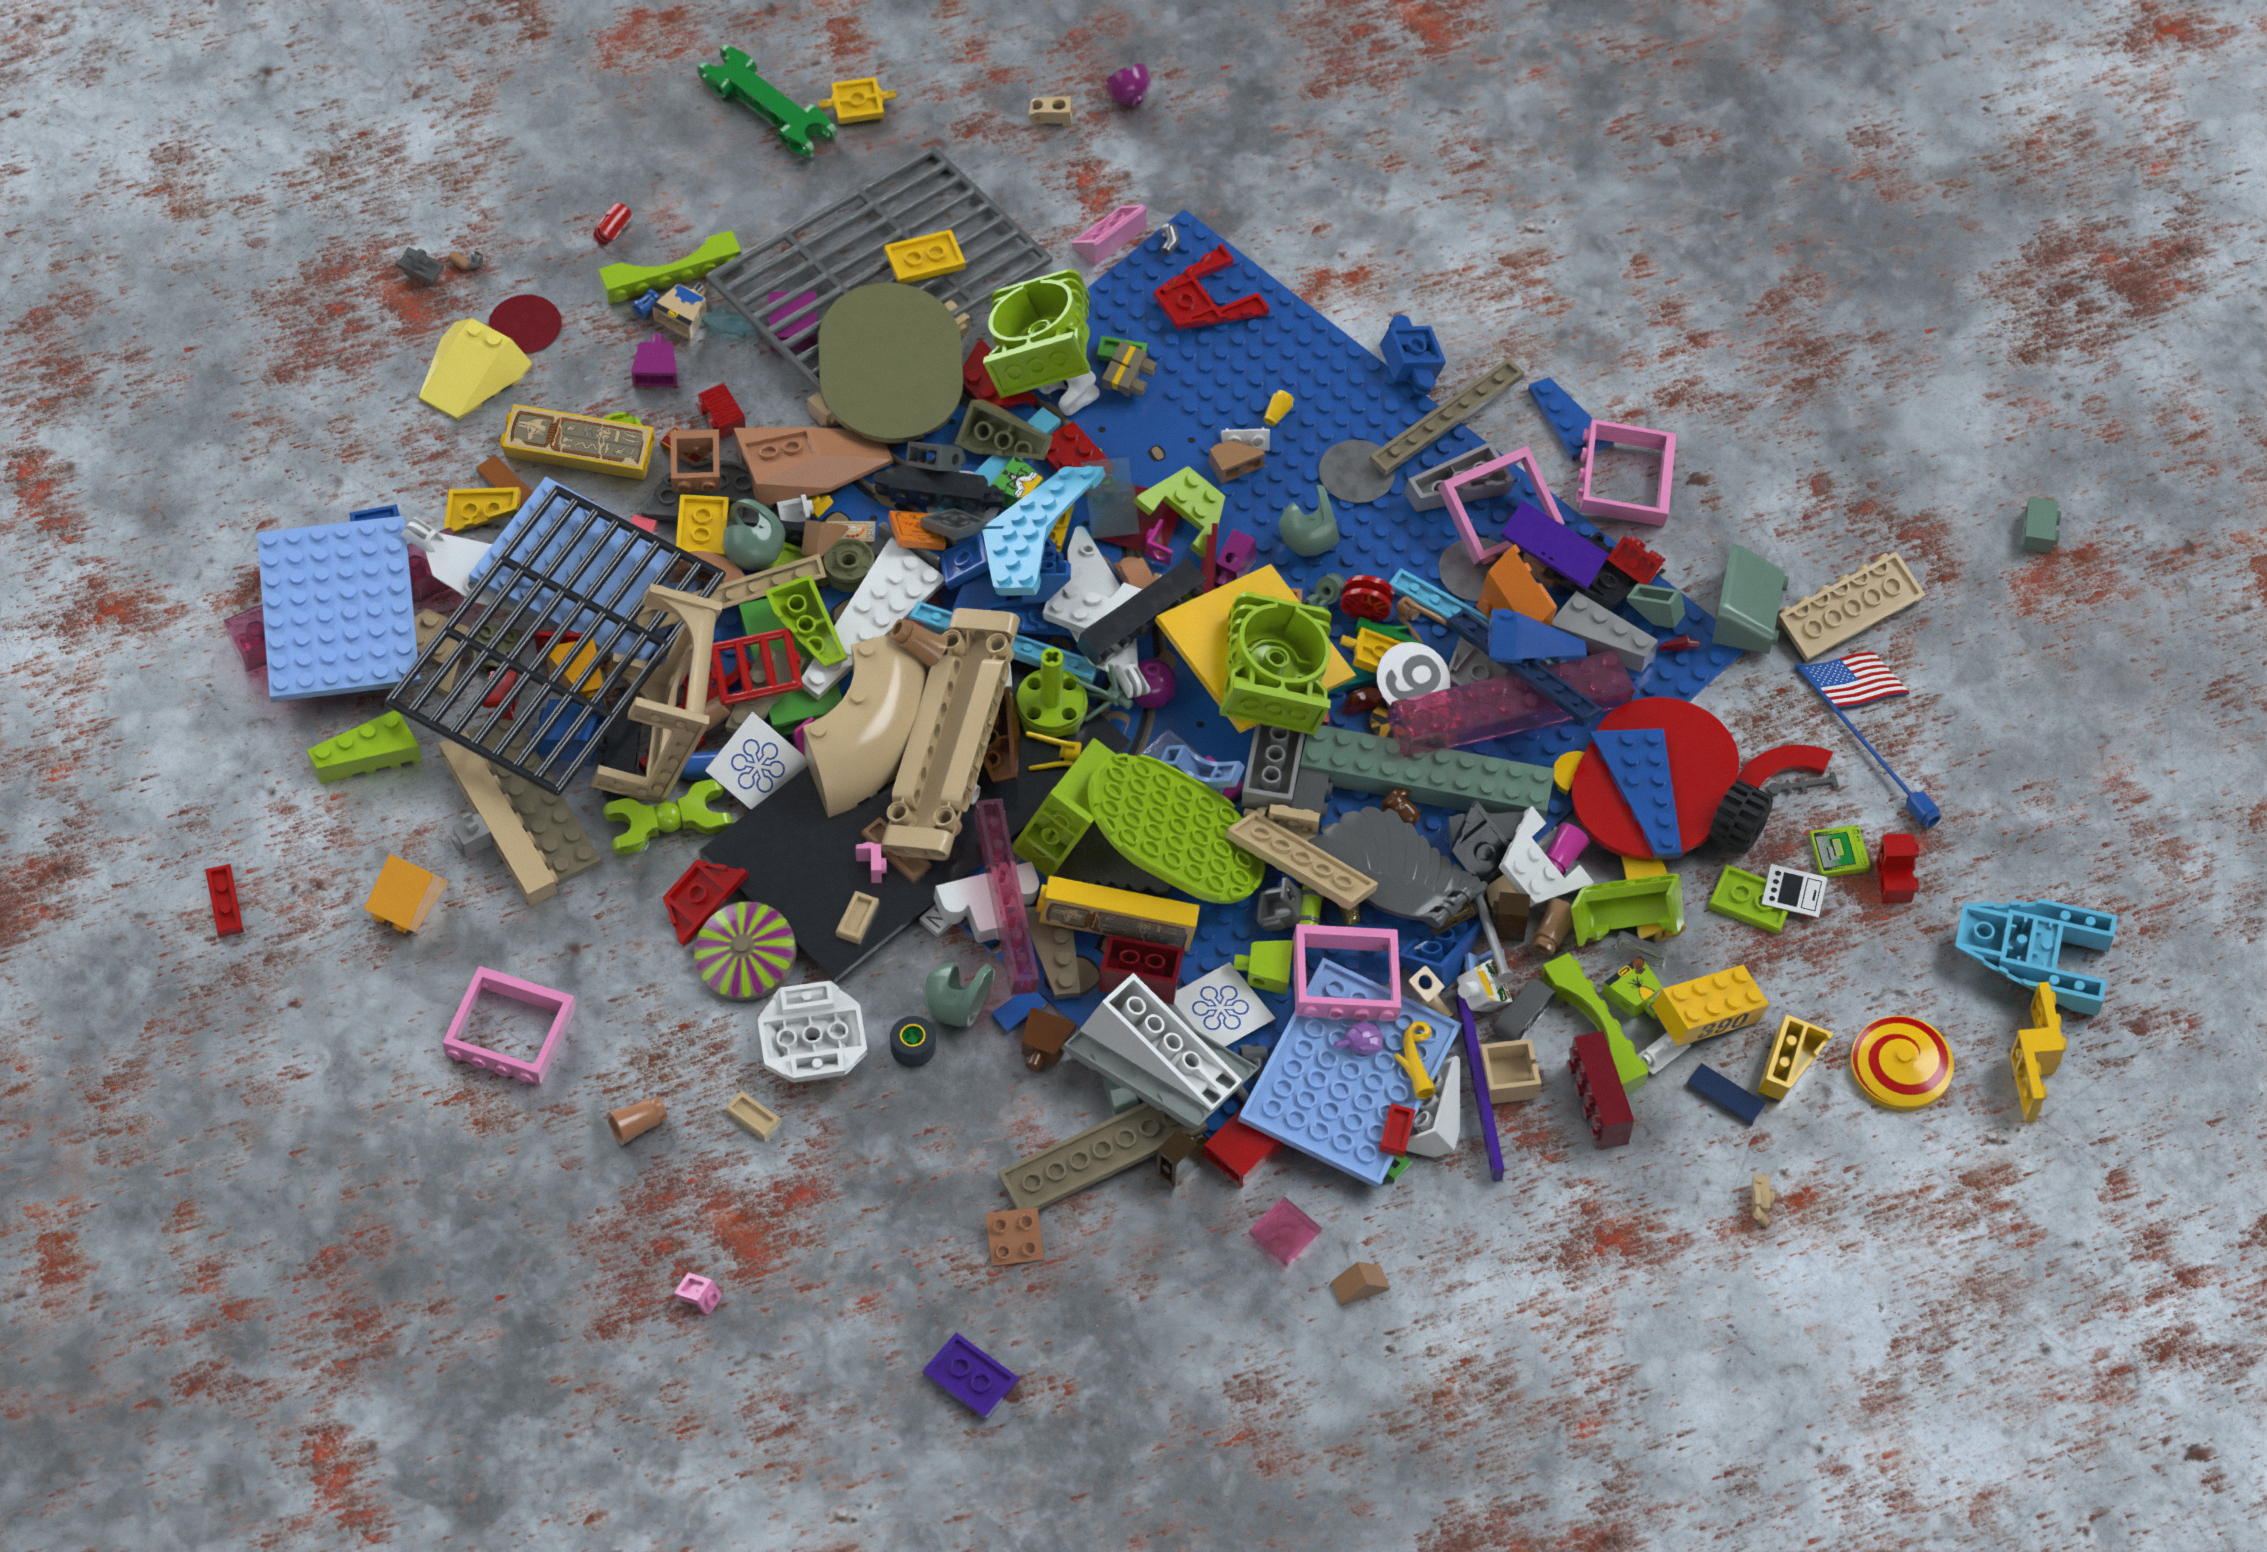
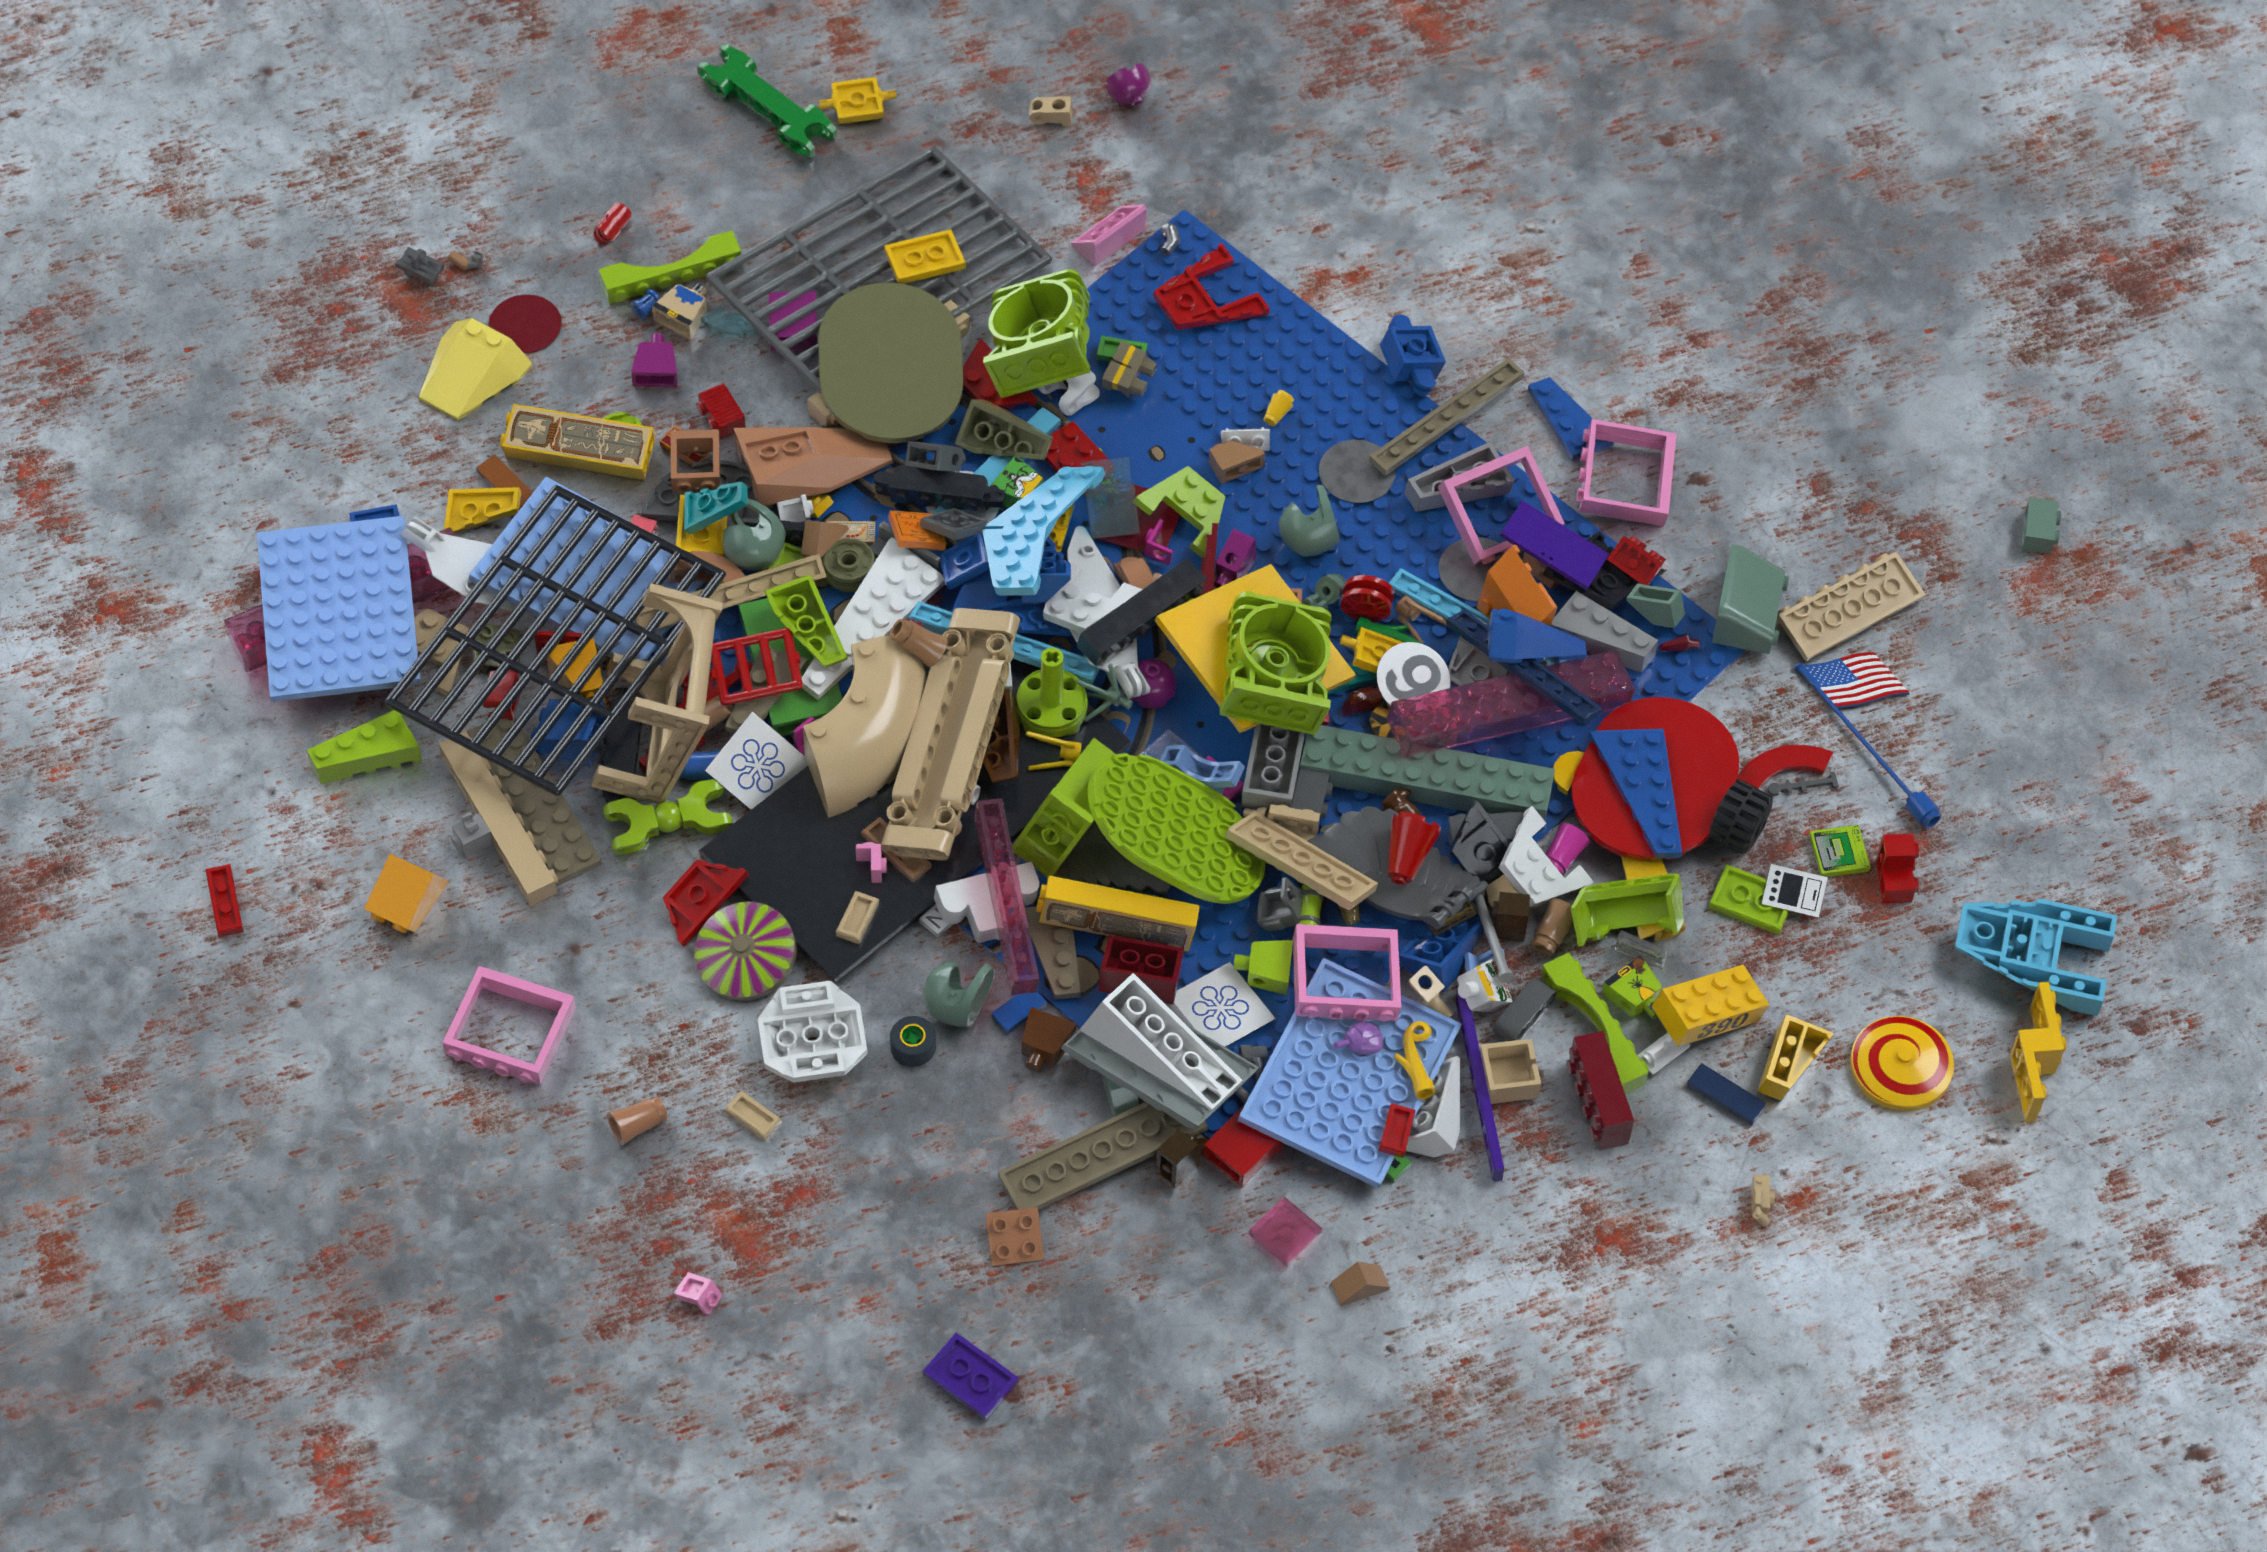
none -> teal wing [684,482,747,535]
none -> red cone [1388,812,1441,885]

